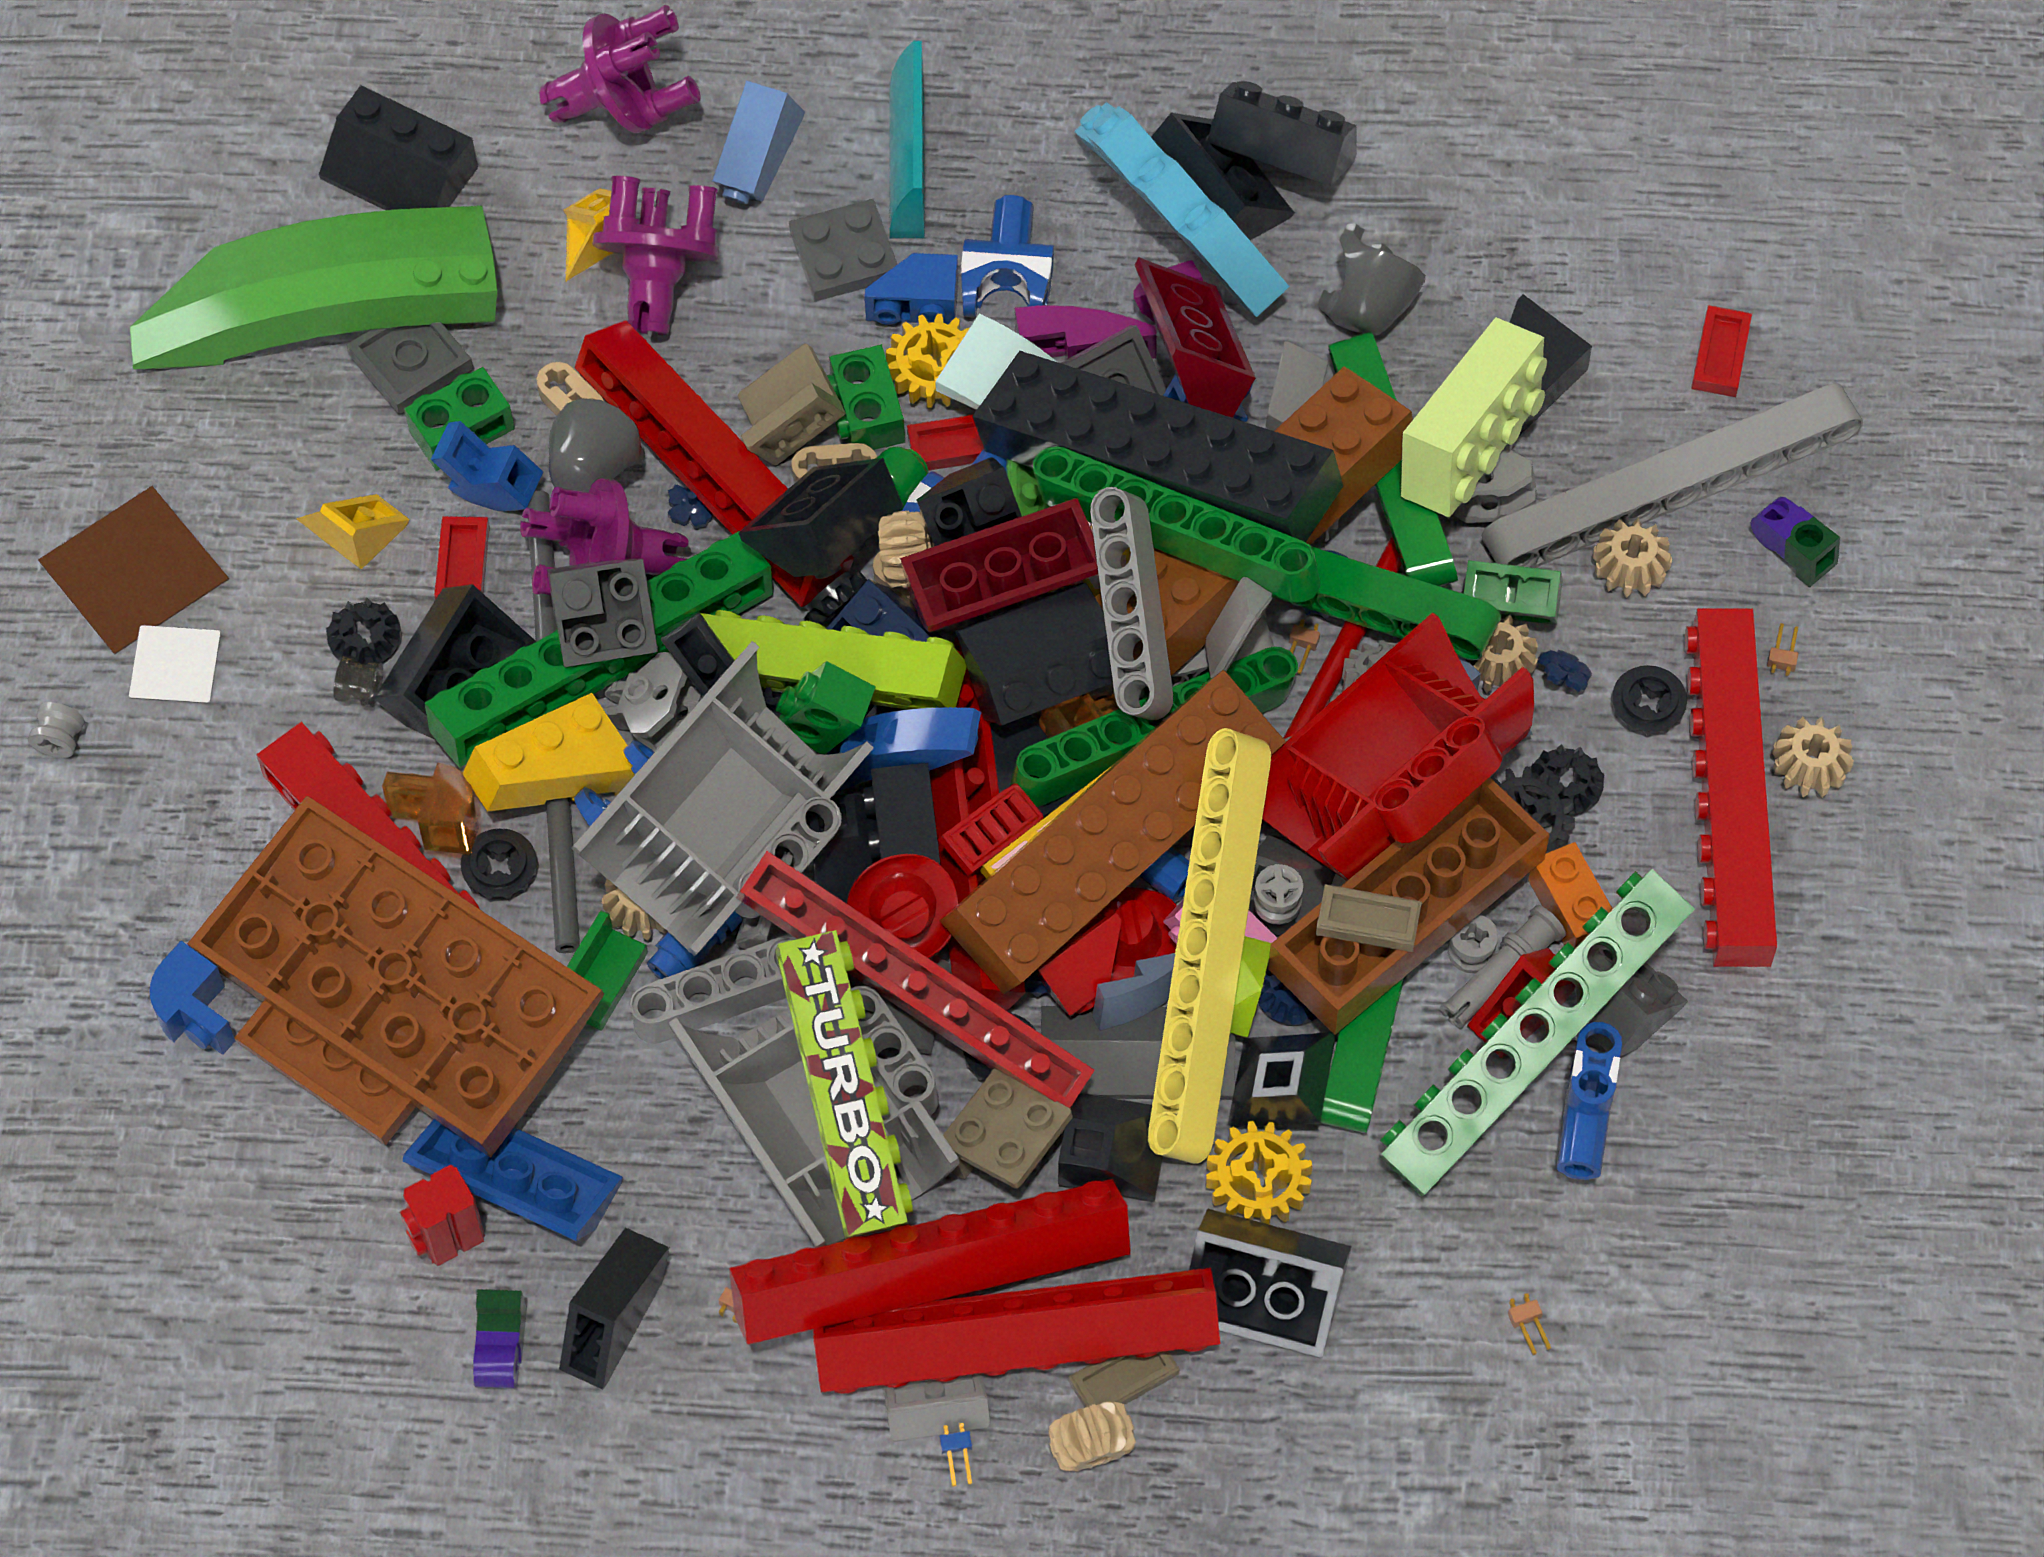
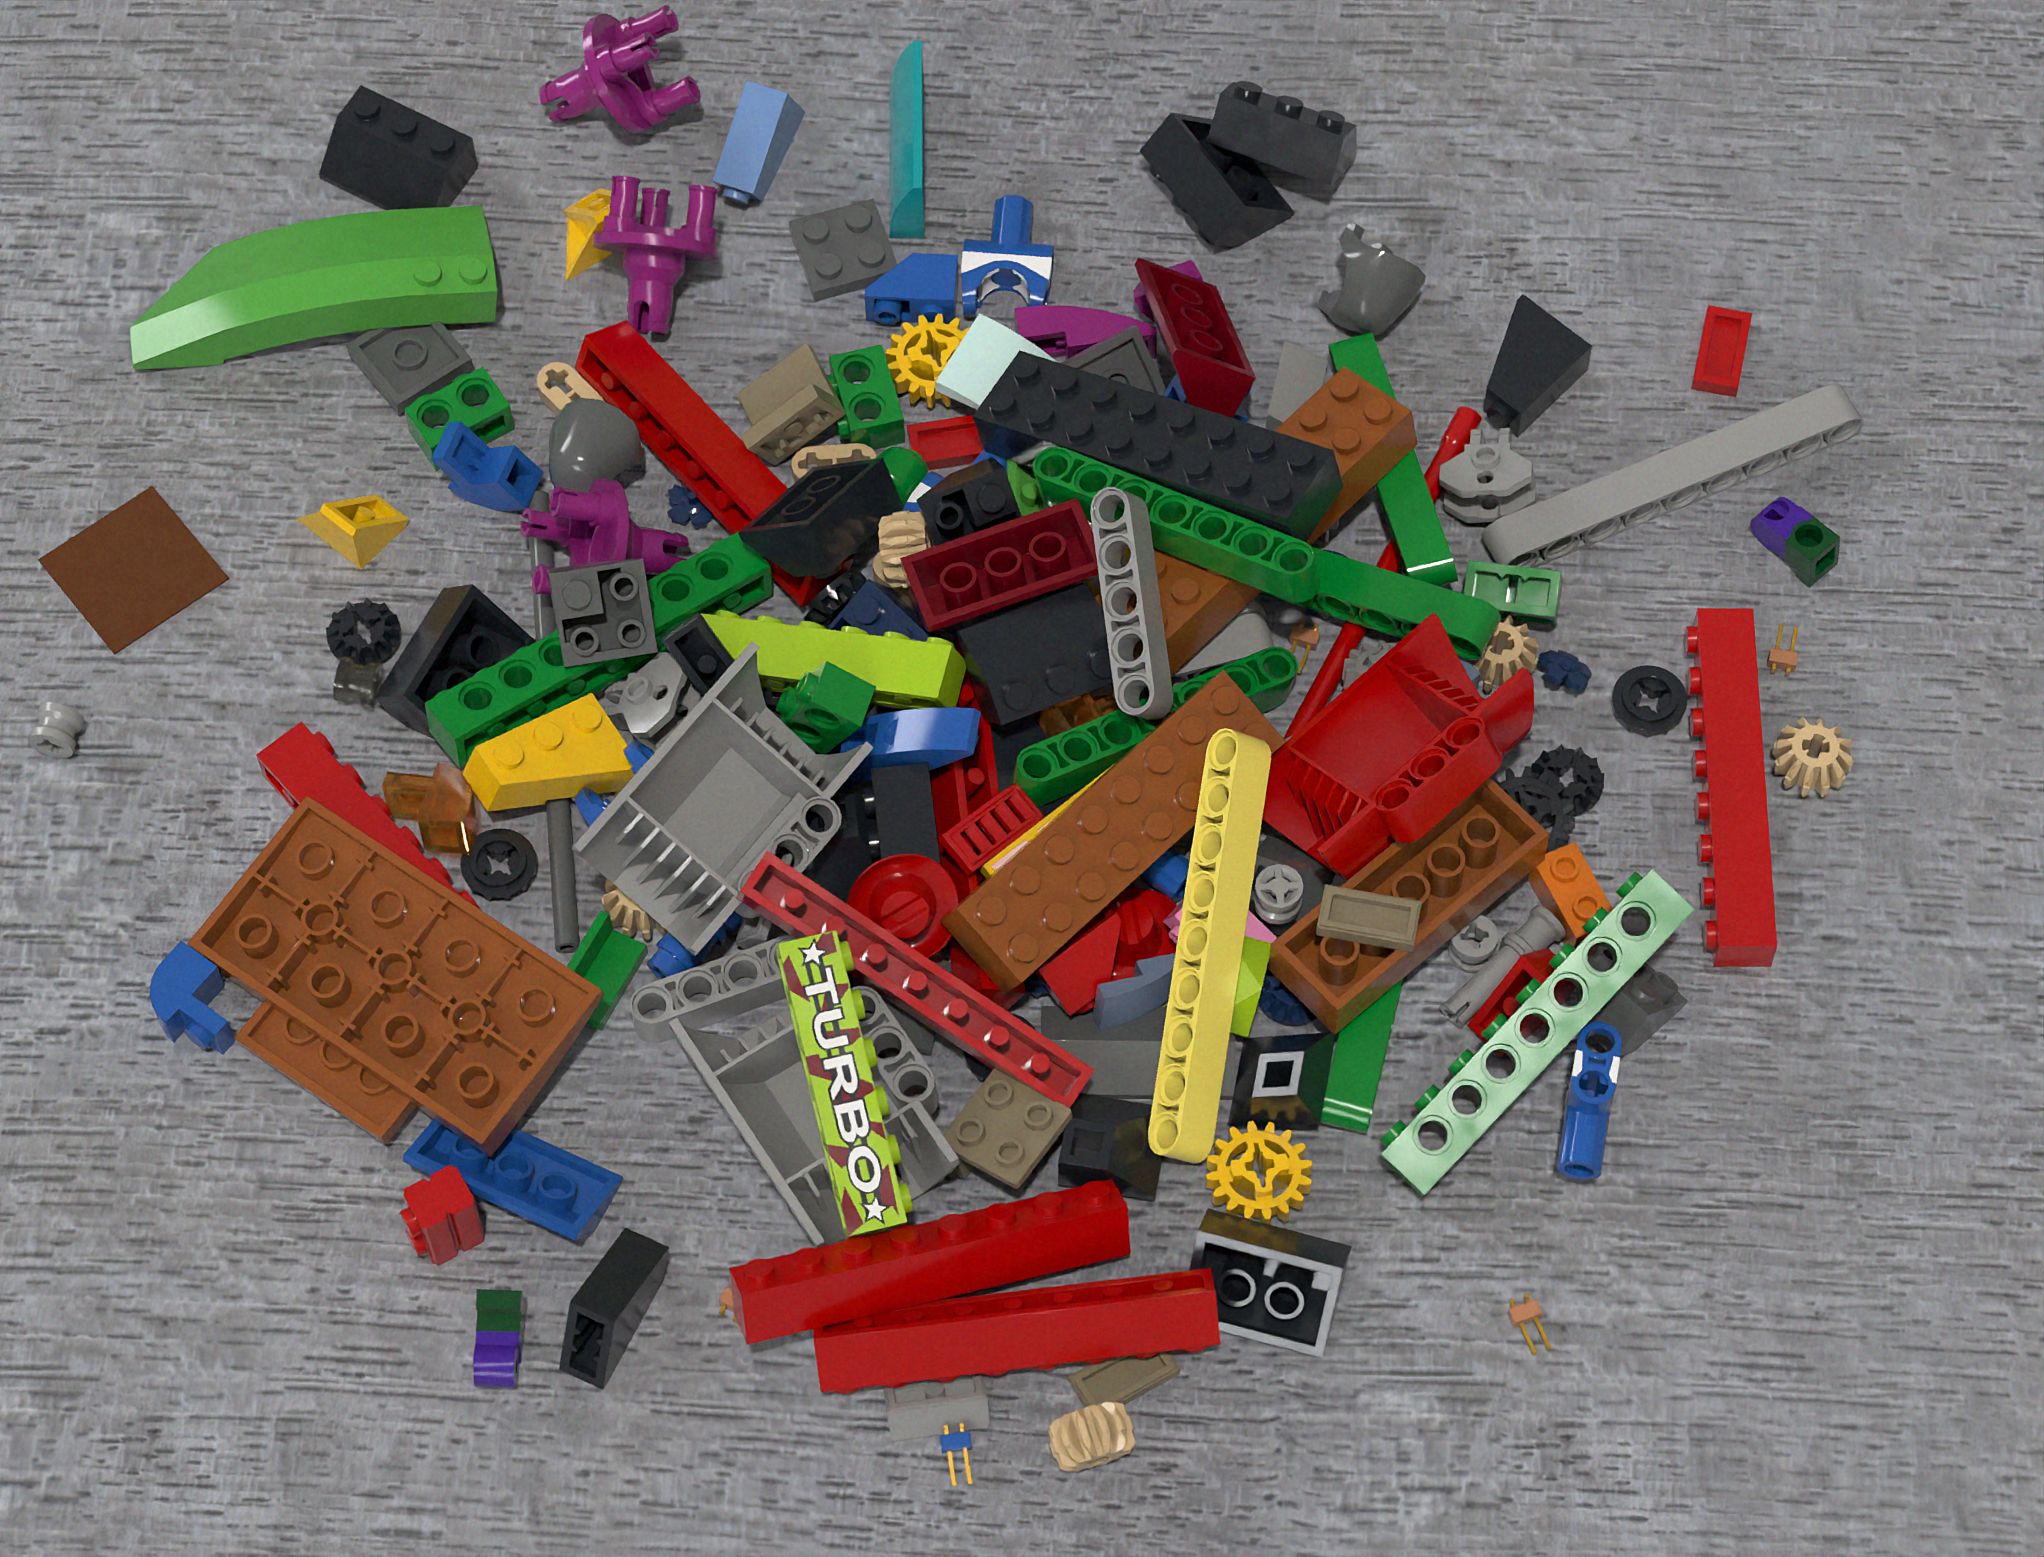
white sticker [129,625,220,703] -> none
red tile [434,516,490,600] -> none
medium azure arch [1074,102,1290,317] -> none
light grey slope [1205,577,1272,678] -> none
yellowish green brick [1401,317,1547,518] -> none
tan gear [1592,517,1672,598] -> none

